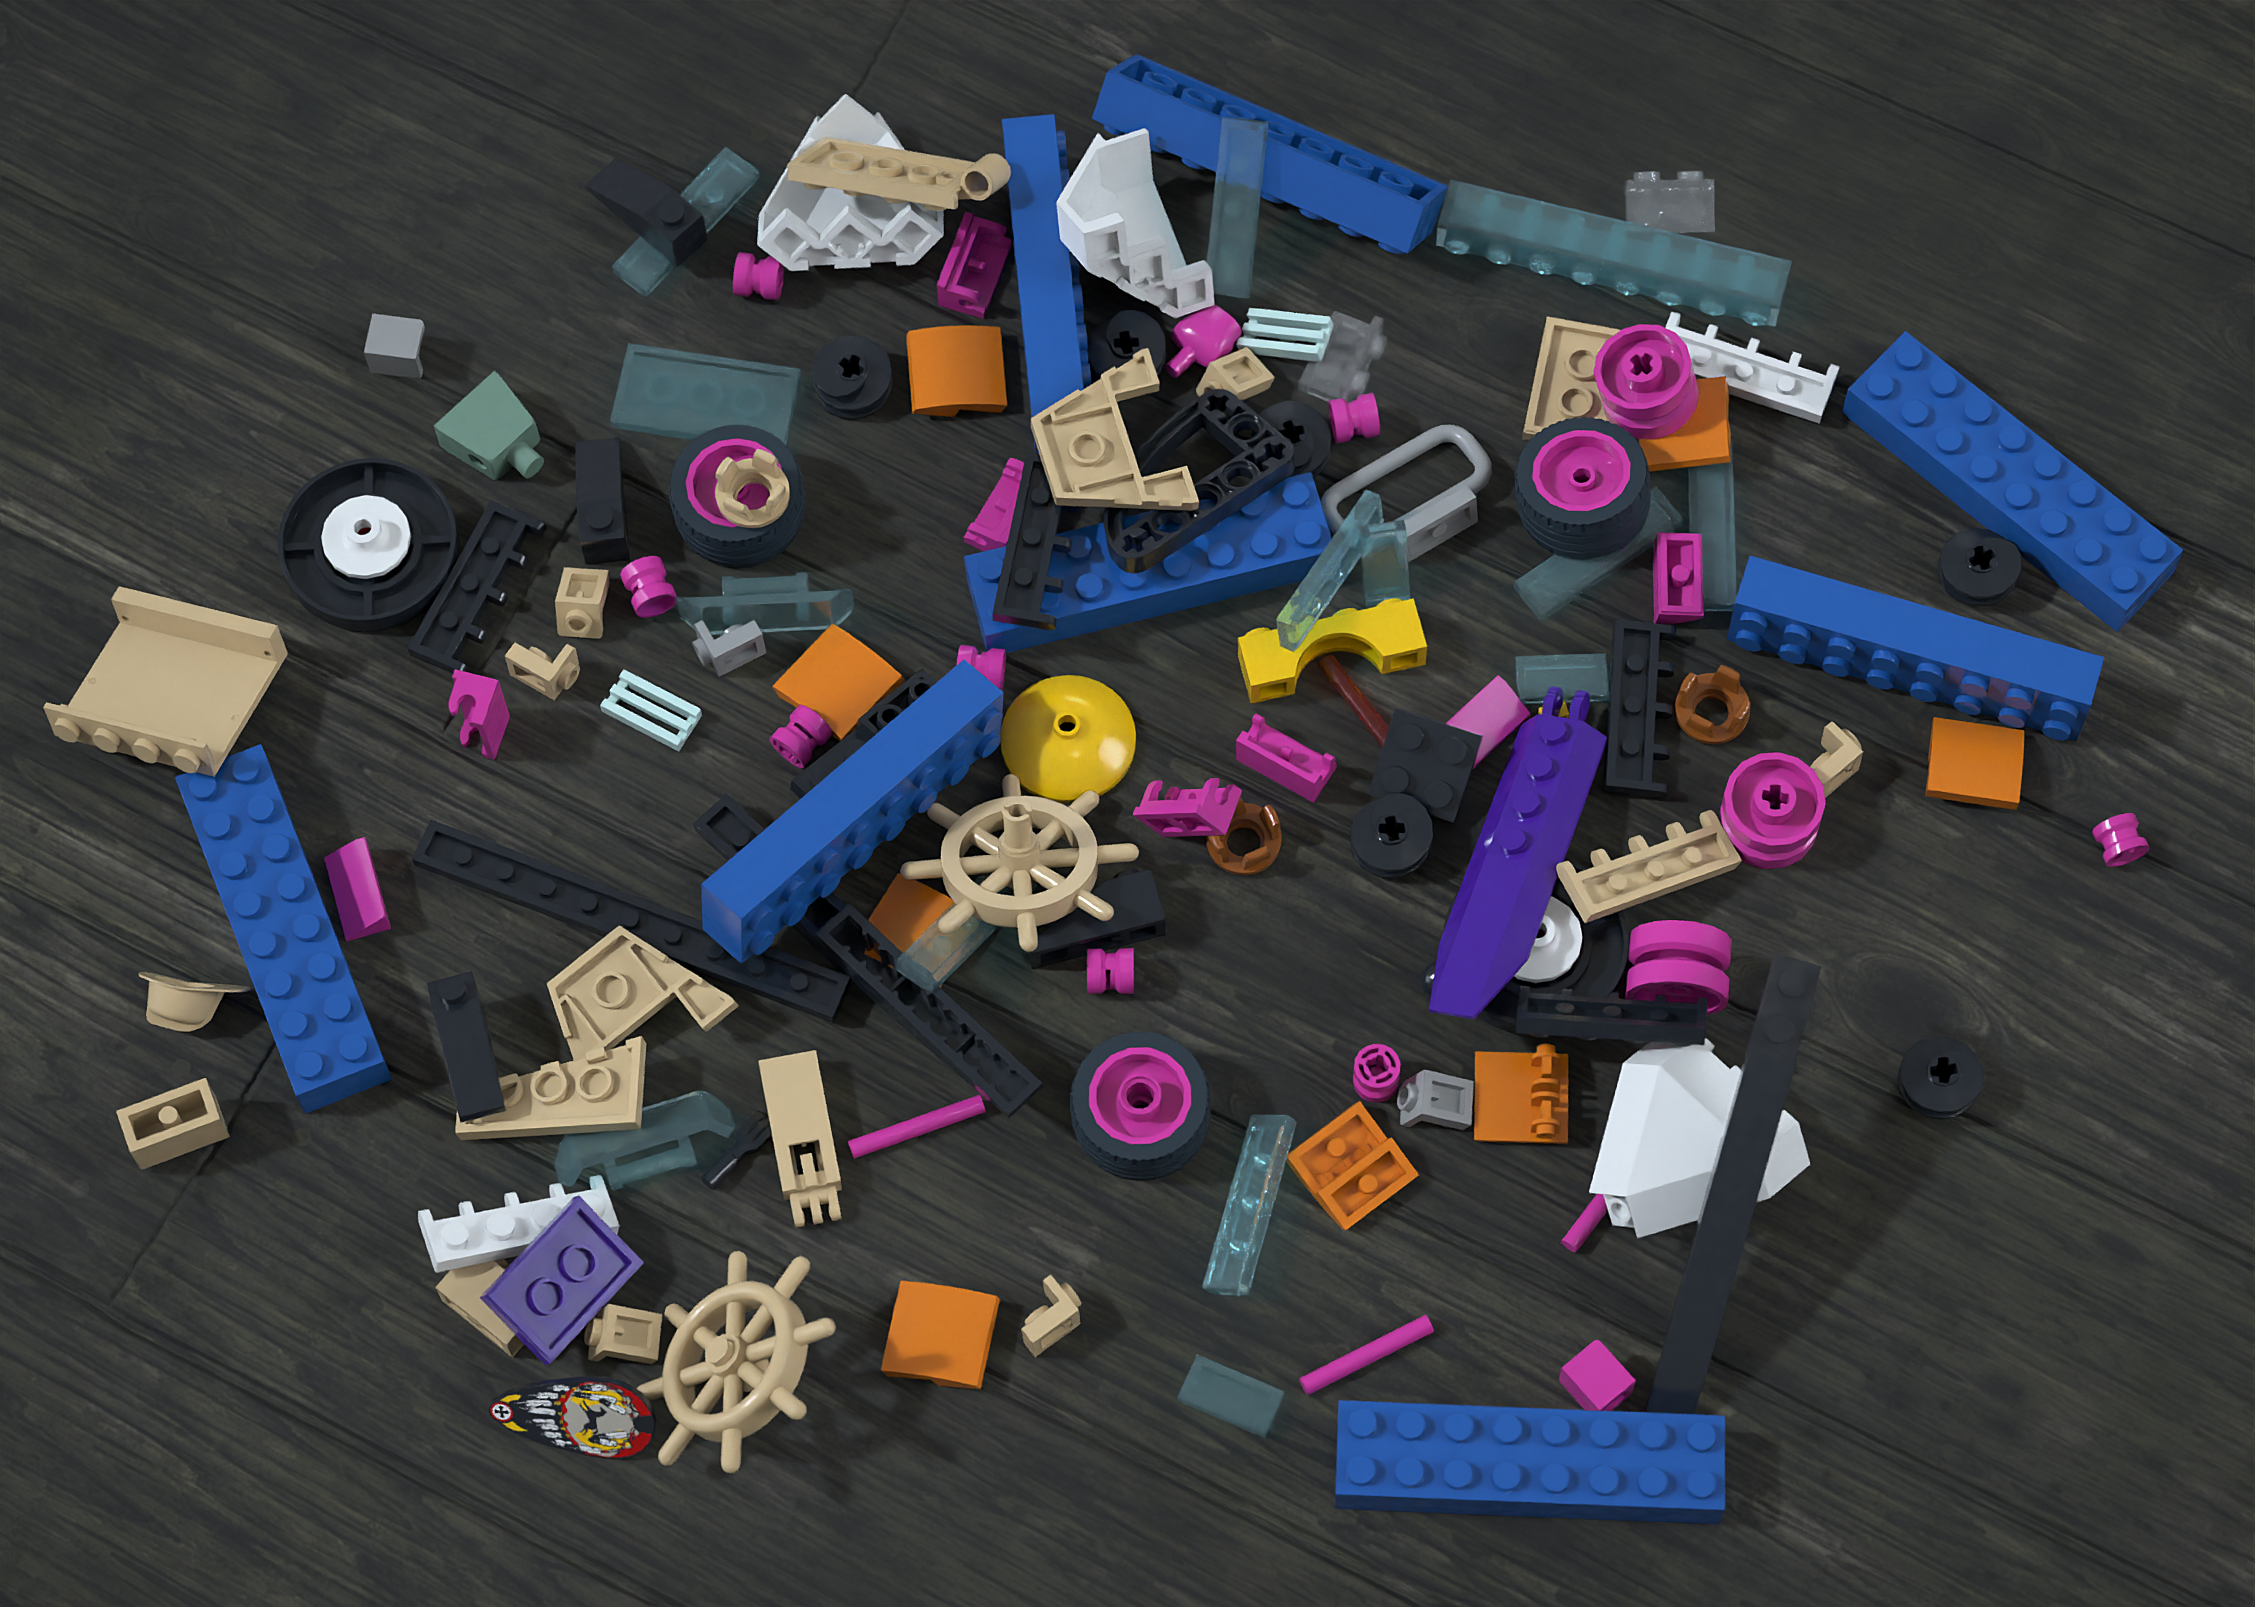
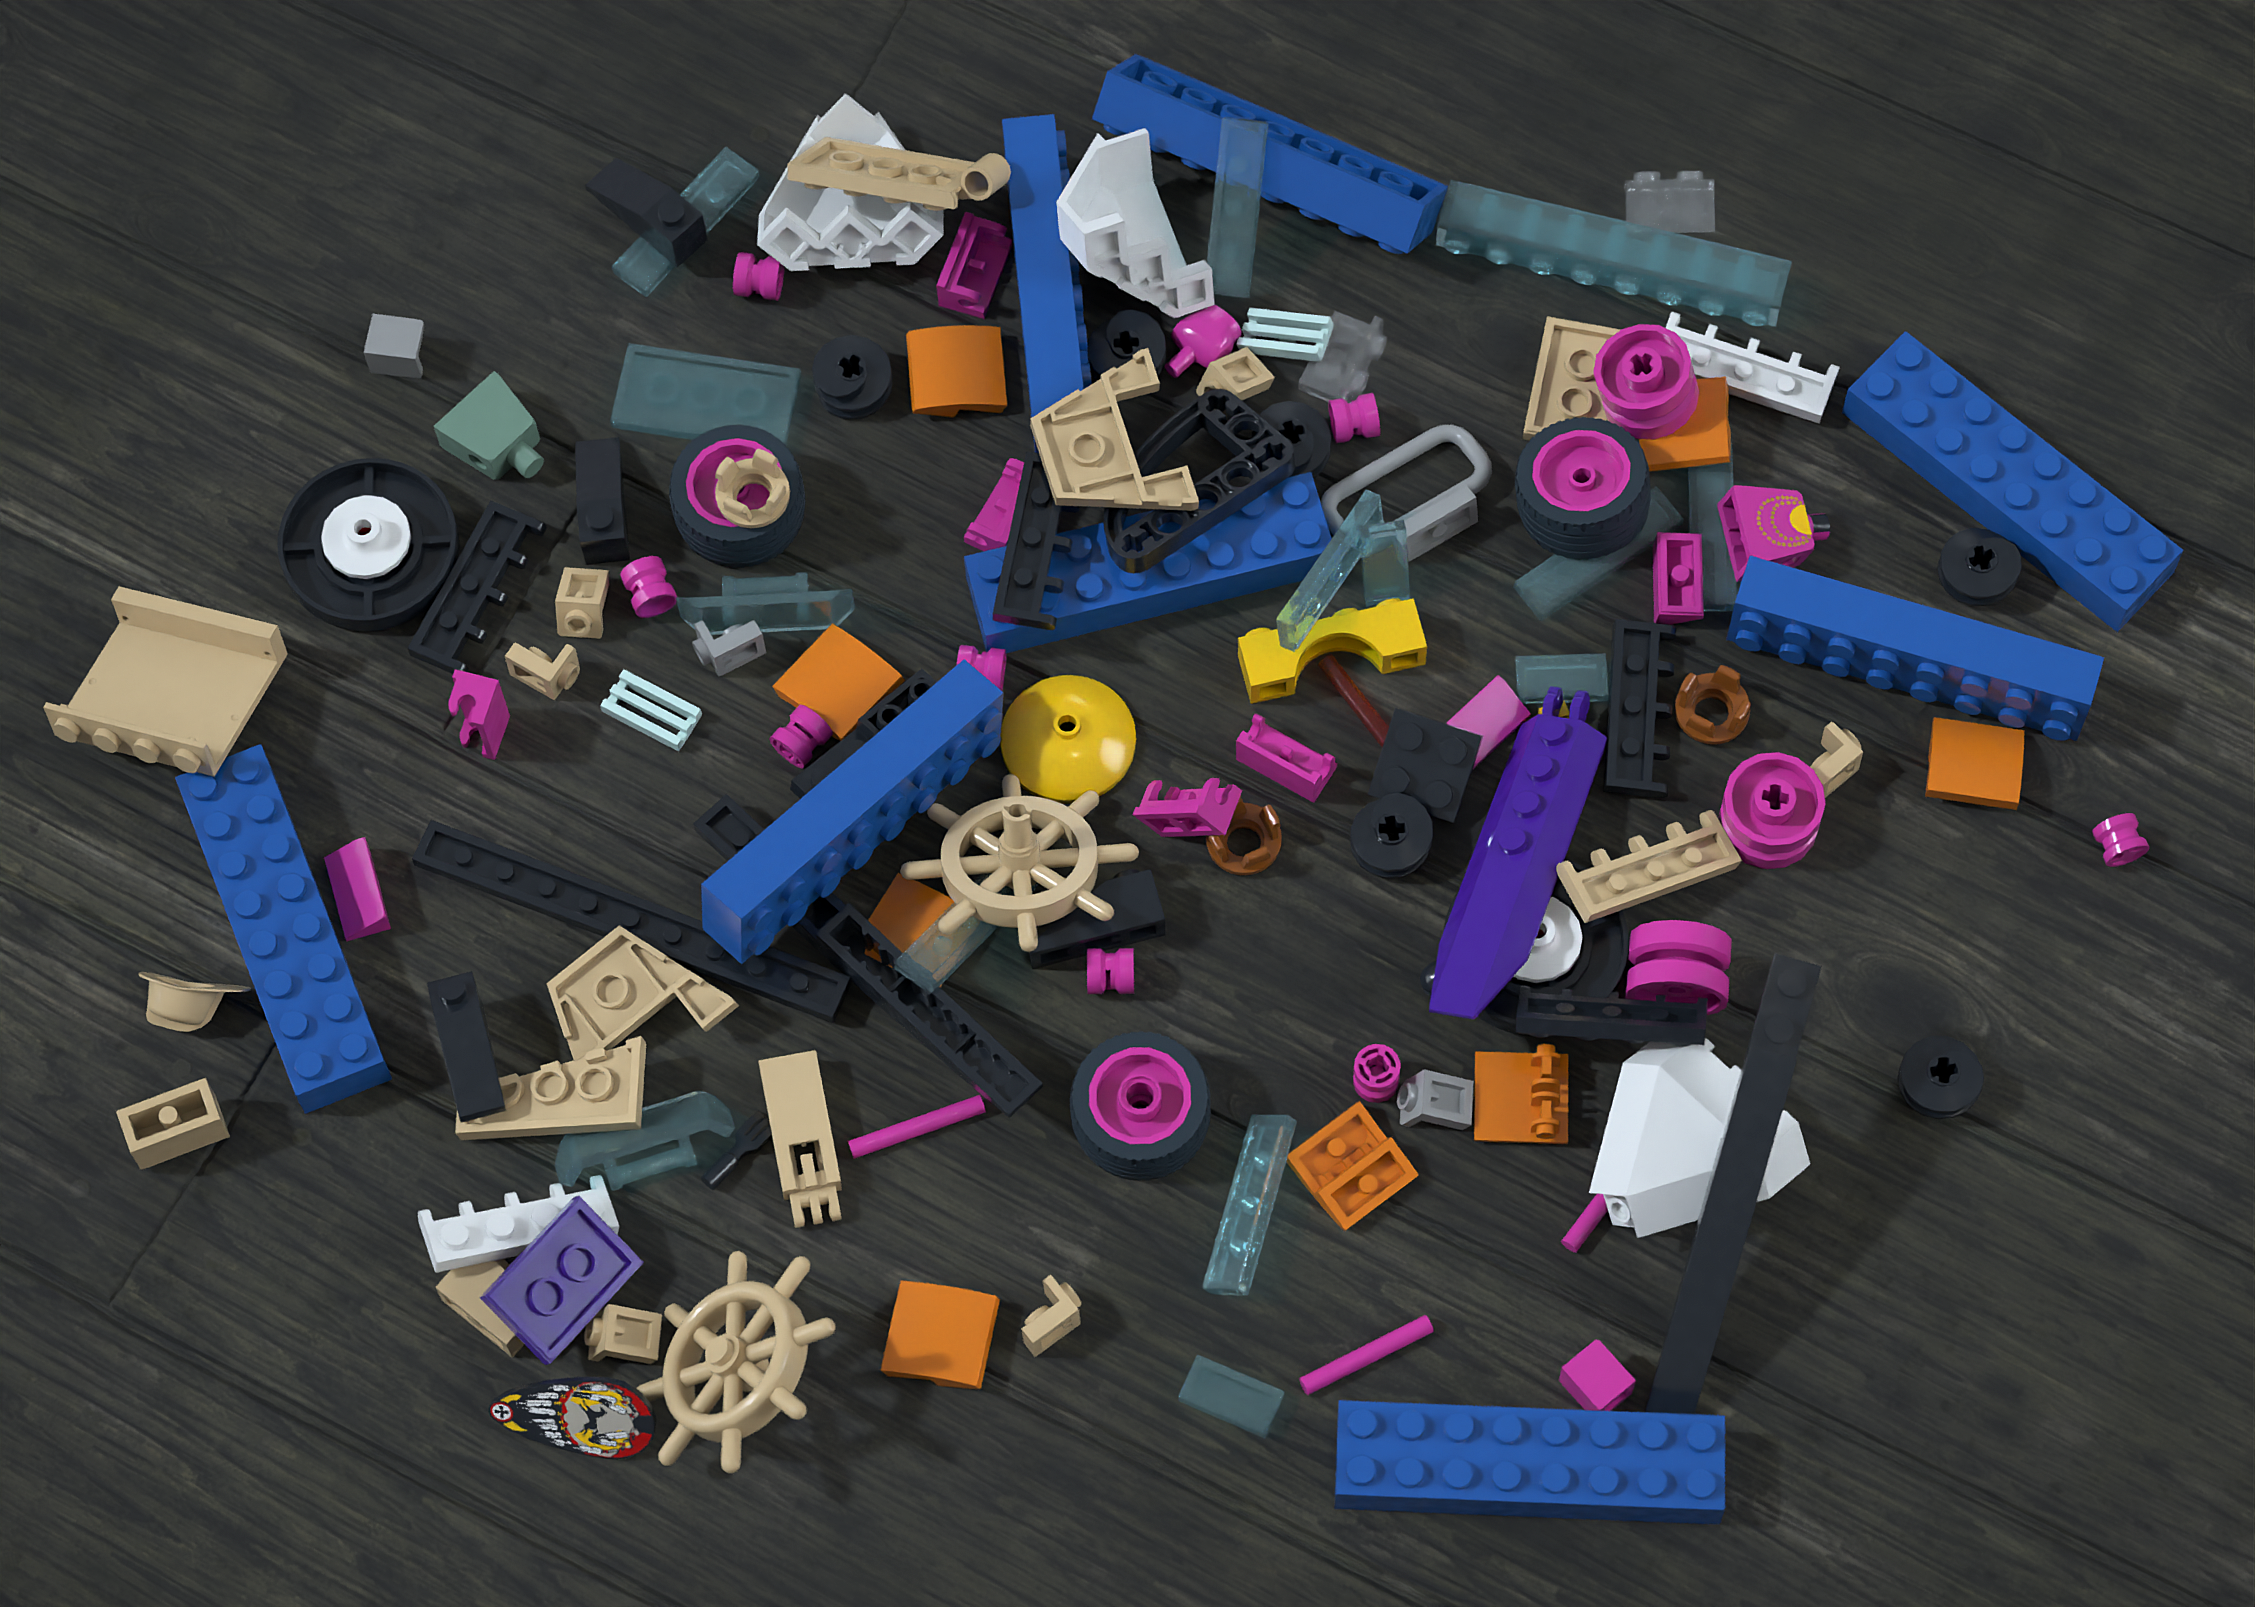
none -> dark pink torso [1717,485,1830,582]

